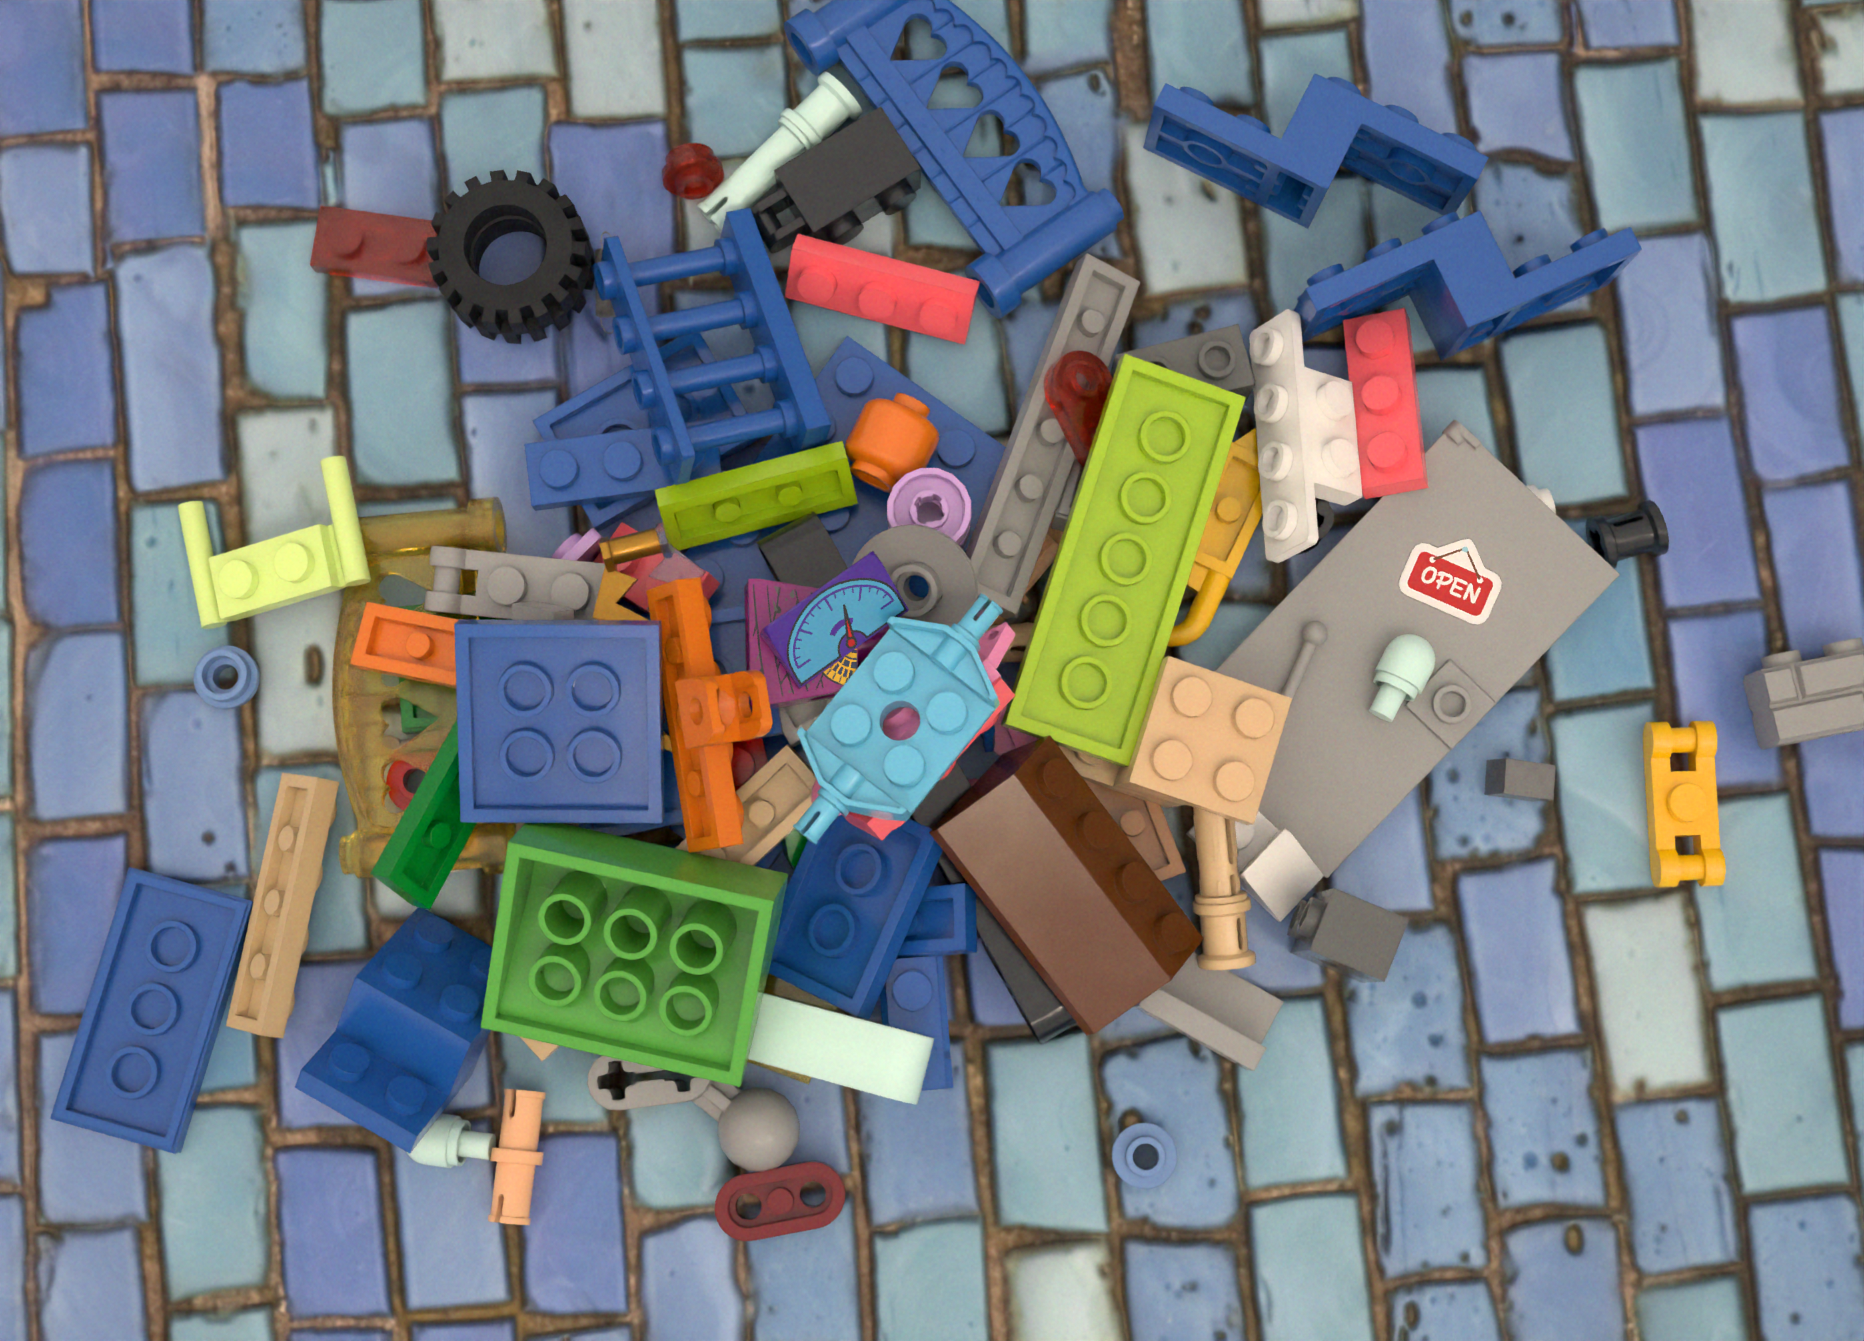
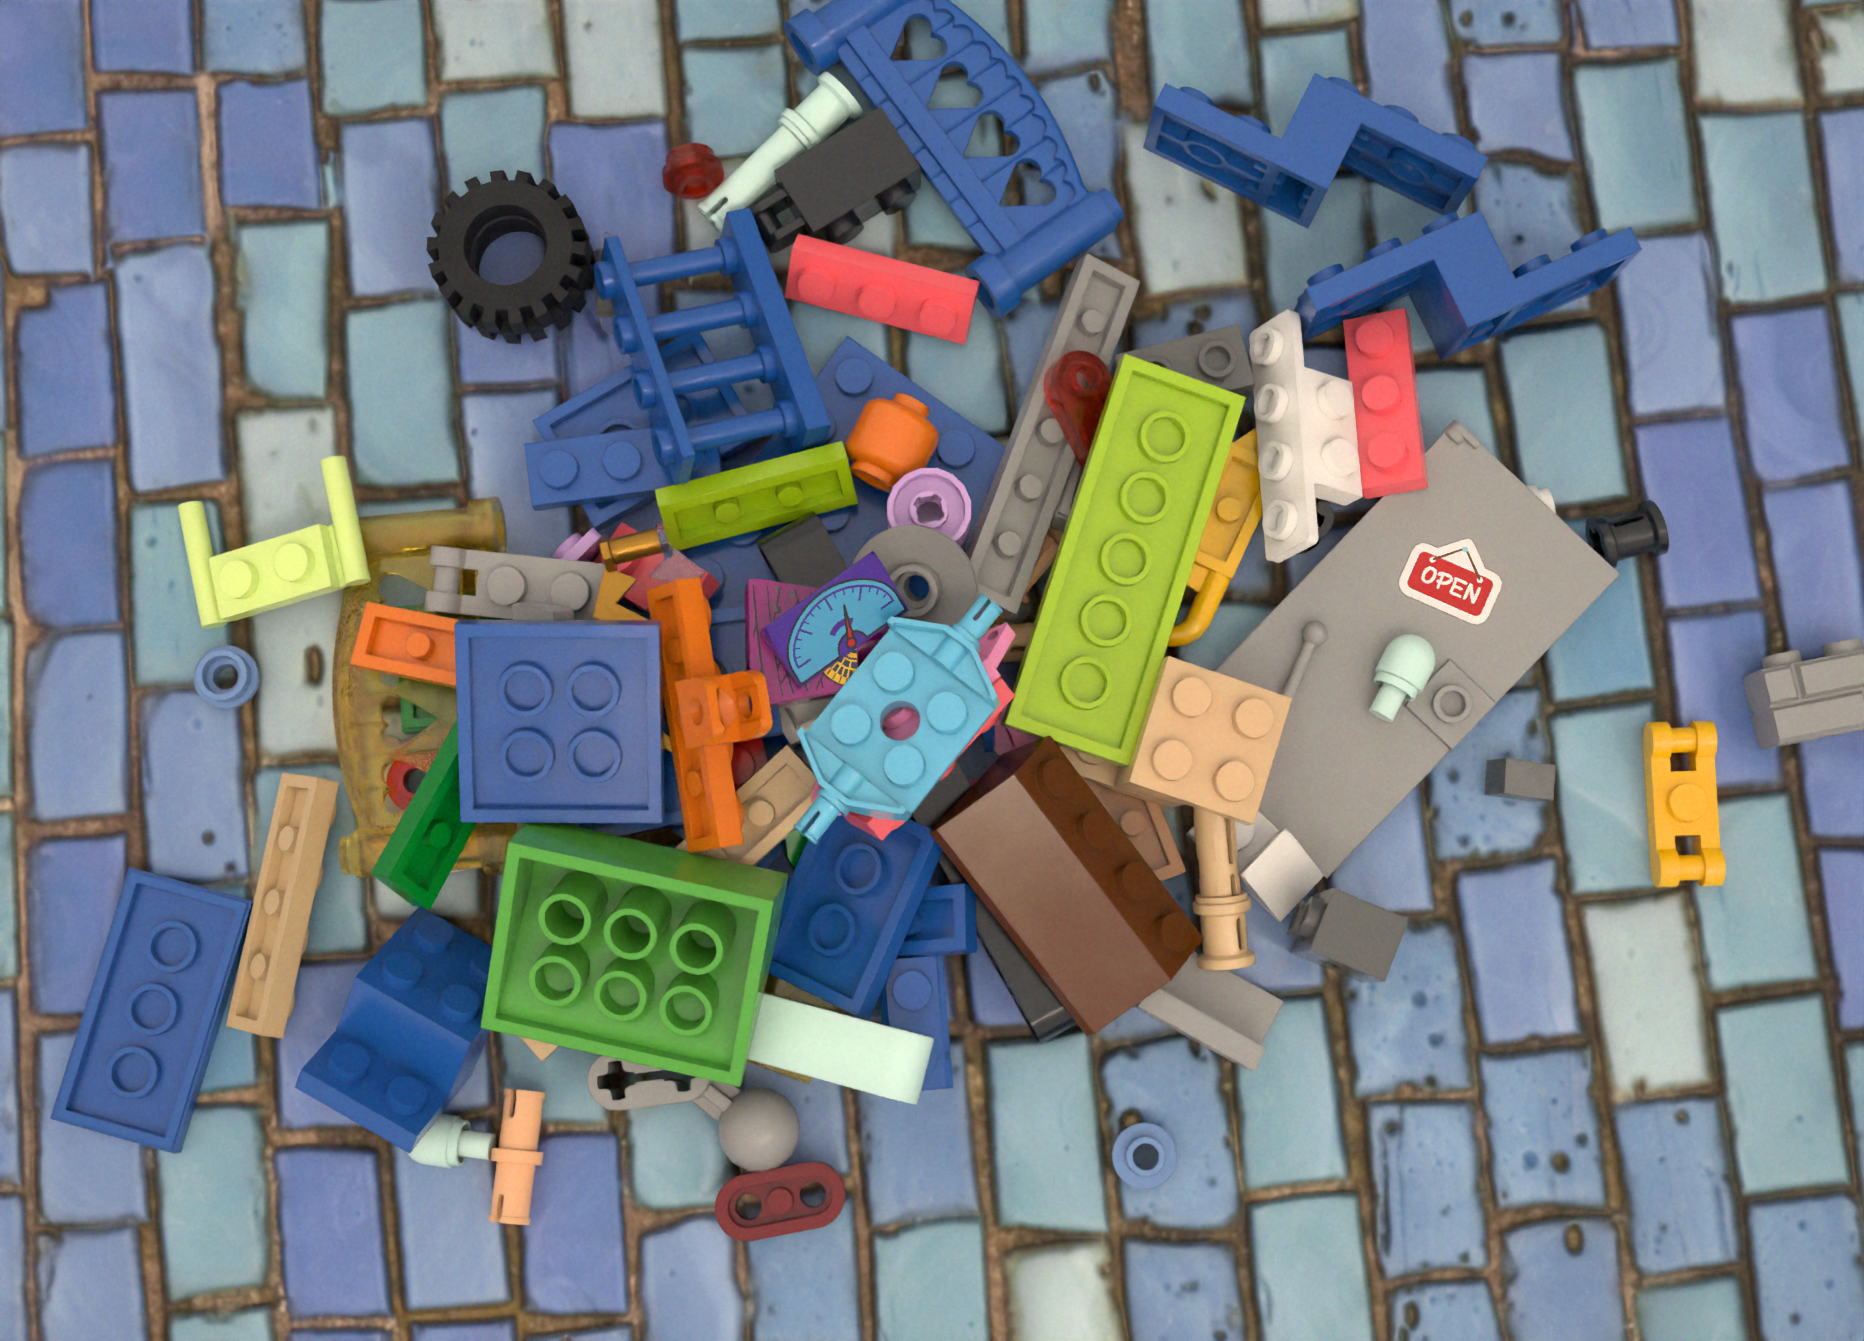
clear red plate [310,205,438,289] -> none

